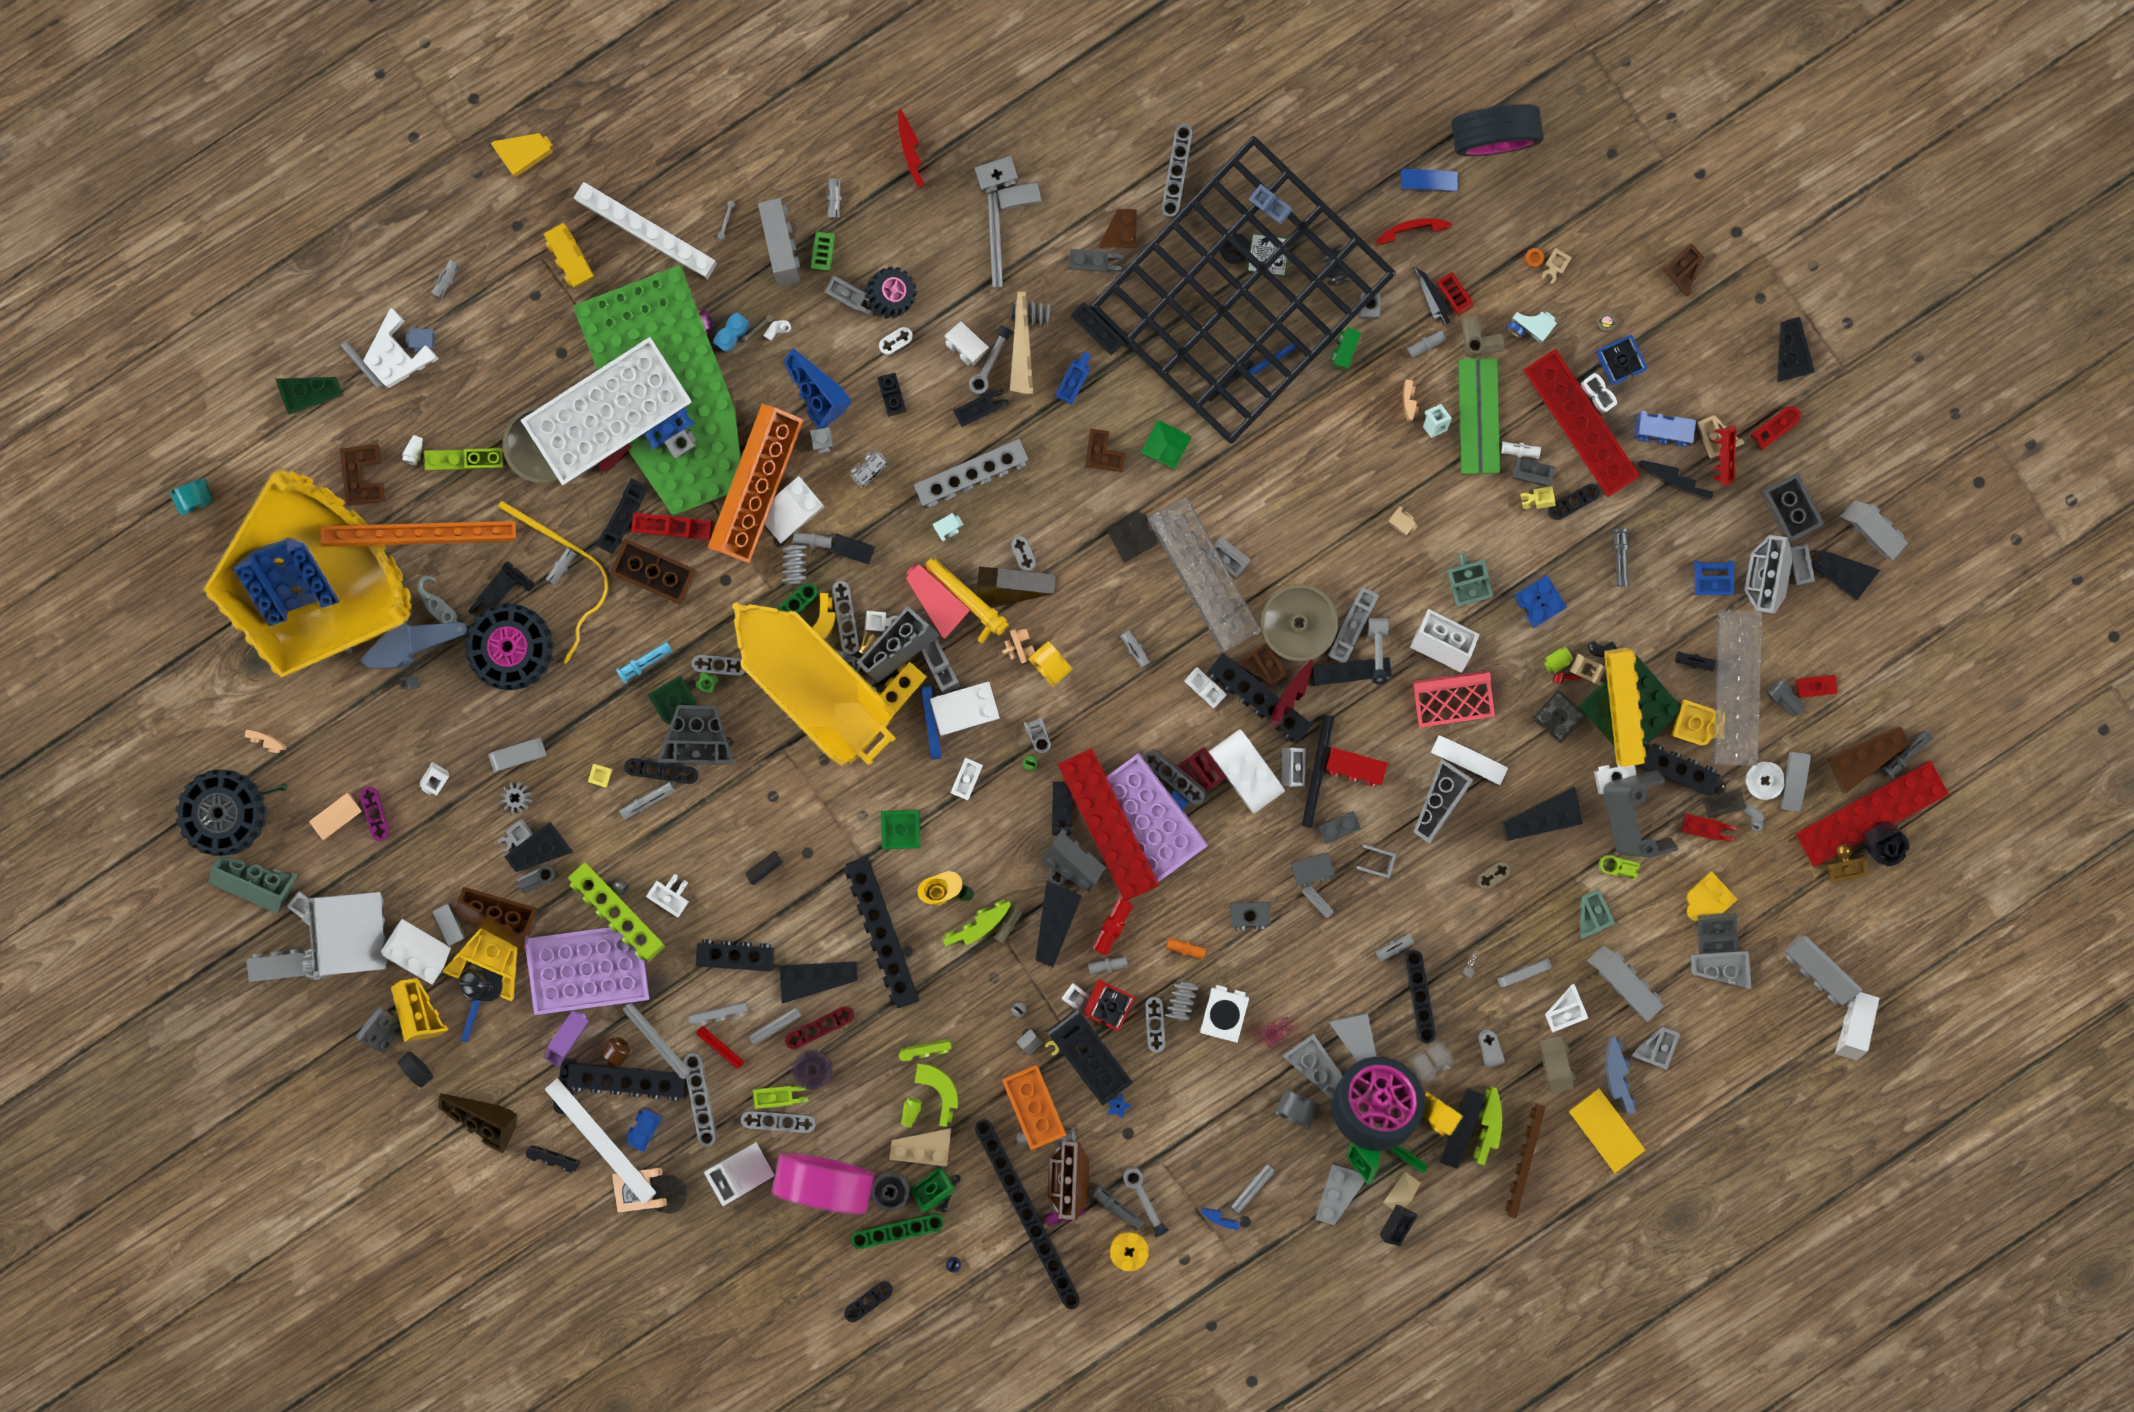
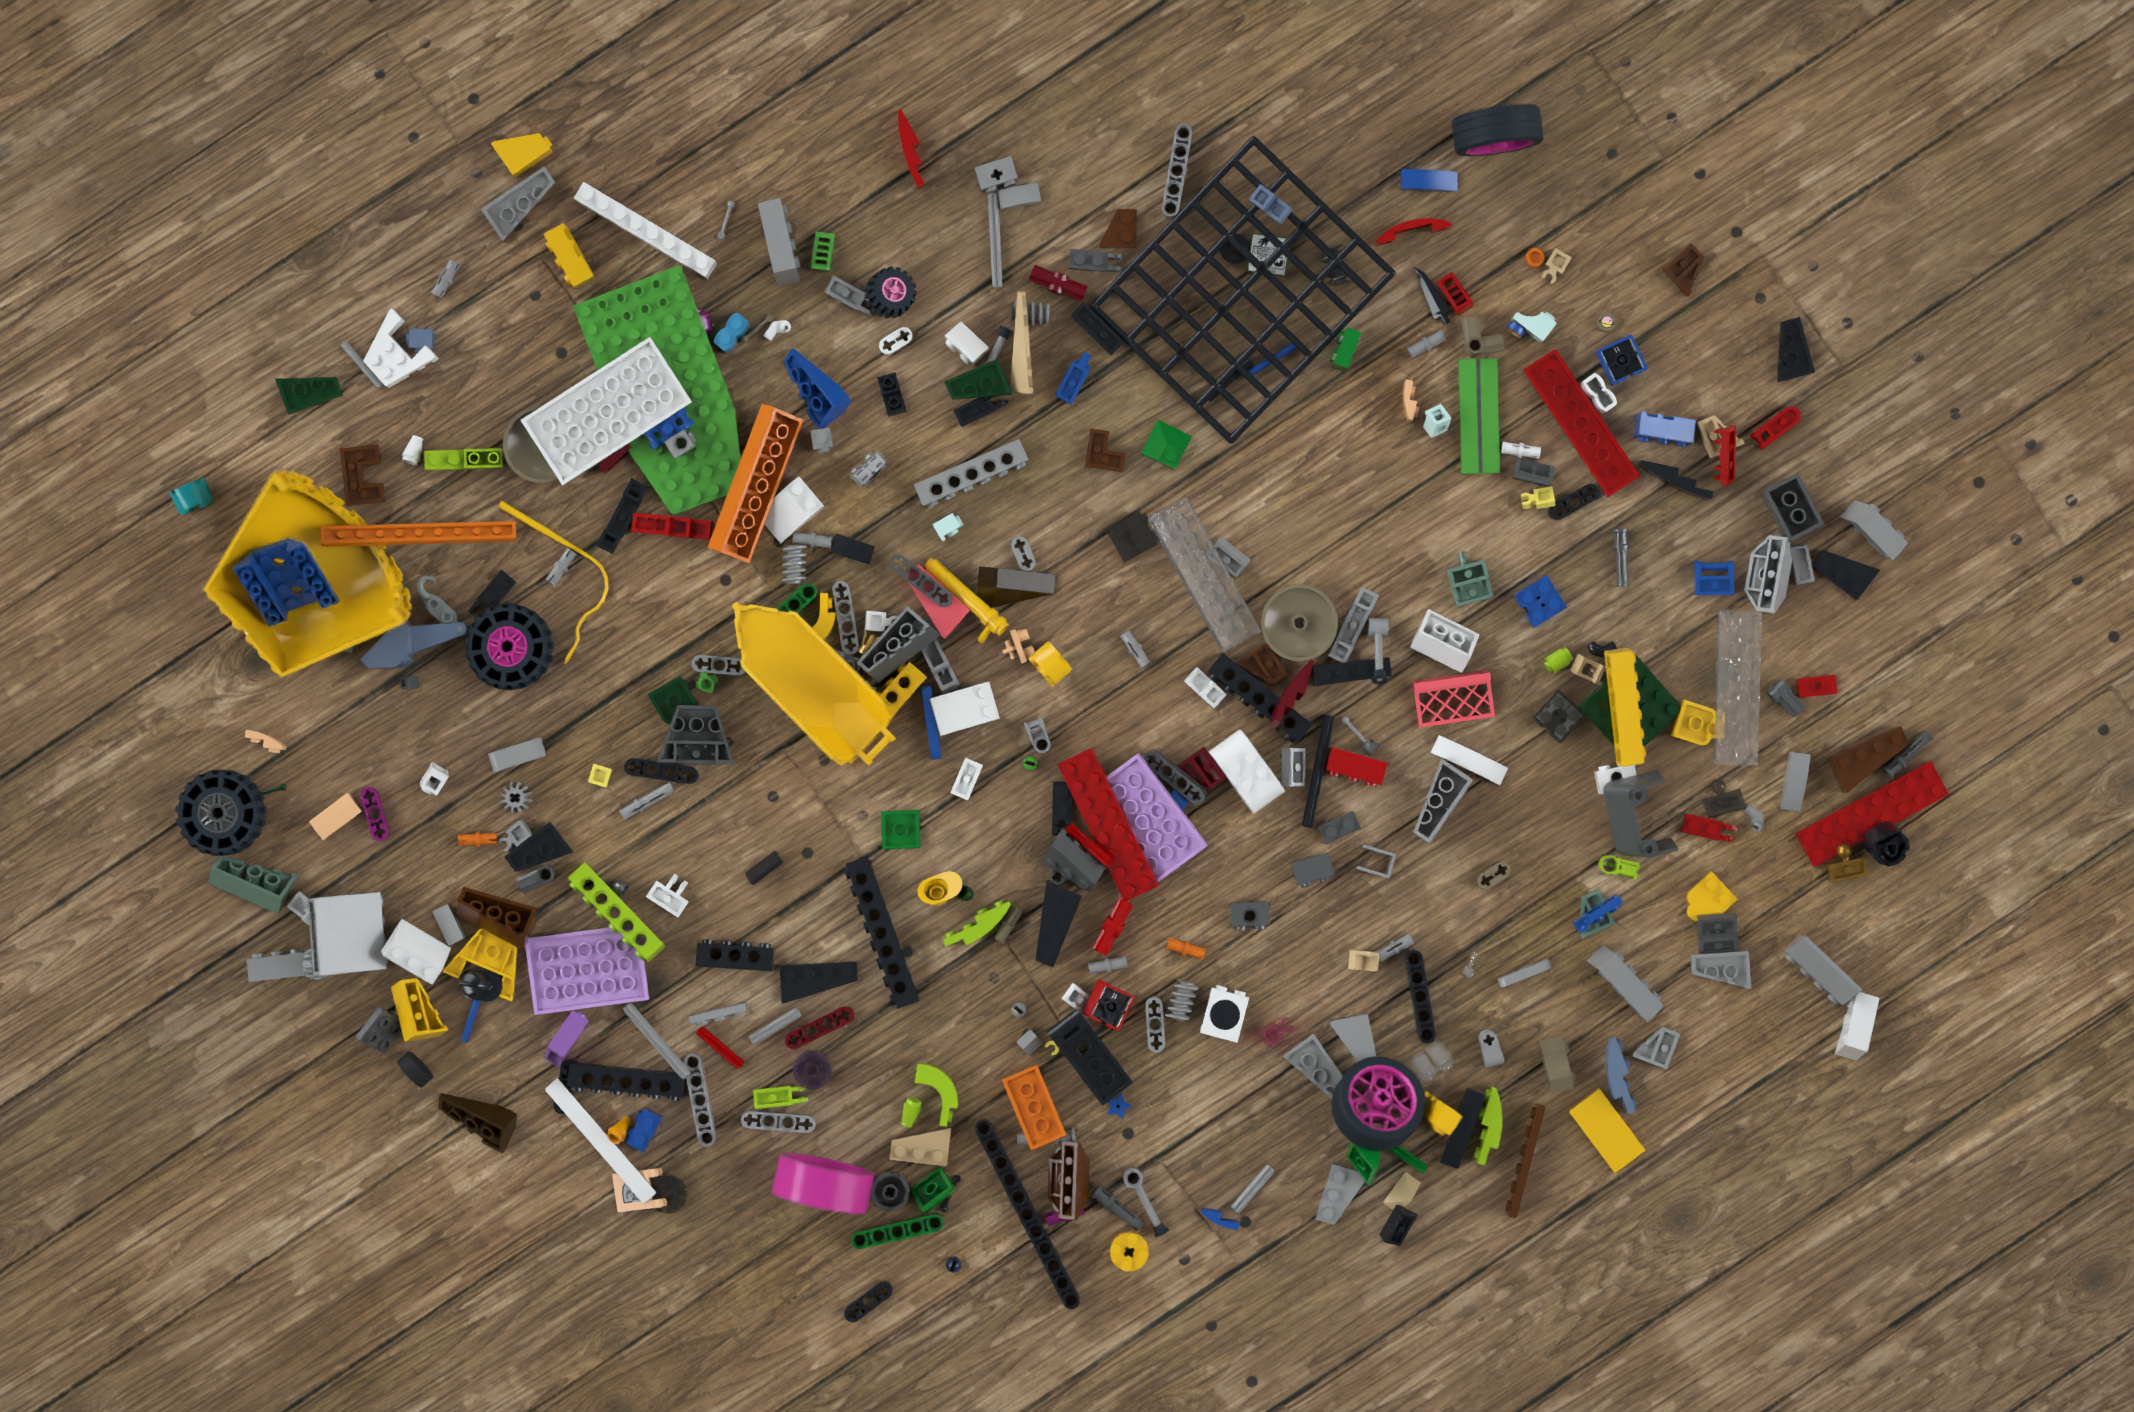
black axle [501,561,535,591] -> none
black hinge [526,1145,581,1172] -> none
reddish brown head [601,1037,630,1066] -> none
reddish brown brick [610,538,697,605] -> none
medium azure pin [616,641,673,684] -> none
white slope [704,1142,775,1206] -> none
light grey pin [826,179,842,218] -> none
lime hinge [898,1038,952,1061] -> none
dark grey brick [1274,1089,1320,1130] -> none
light grey axle [1302,886,1334,918] -> none
light grey brick [1359,292,1380,319] -> none
tan brick [1387,506,1418,536] -> none
black wedge [1501,786,1583,841] -> none
white wing [1545,984,1588,1033] -> none
red hand [1552,672,1581,684] -> none
black brick [1638,743,1720,796] -> none
black pin [1675,651,1716,672] -> none
white plate [1745,762,1785,800] -> none
none -> orange pin [458,832,498,847]
none -> light grey wing [481,166,556,241]
none -> light orange cone [607,1116,633,1144]
none -> dark grey beam [890,554,952,607]
none -> dark green wing [944,359,1013,400]
none -> dark red piece [1029,265,1088,302]
none -> red axle [1065,824,1113,867]
none -> hinge [1342,716,1379,756]
none -> tan panel [1348,950,1380,972]
none -> blue hinge [1572,894,1623,933]

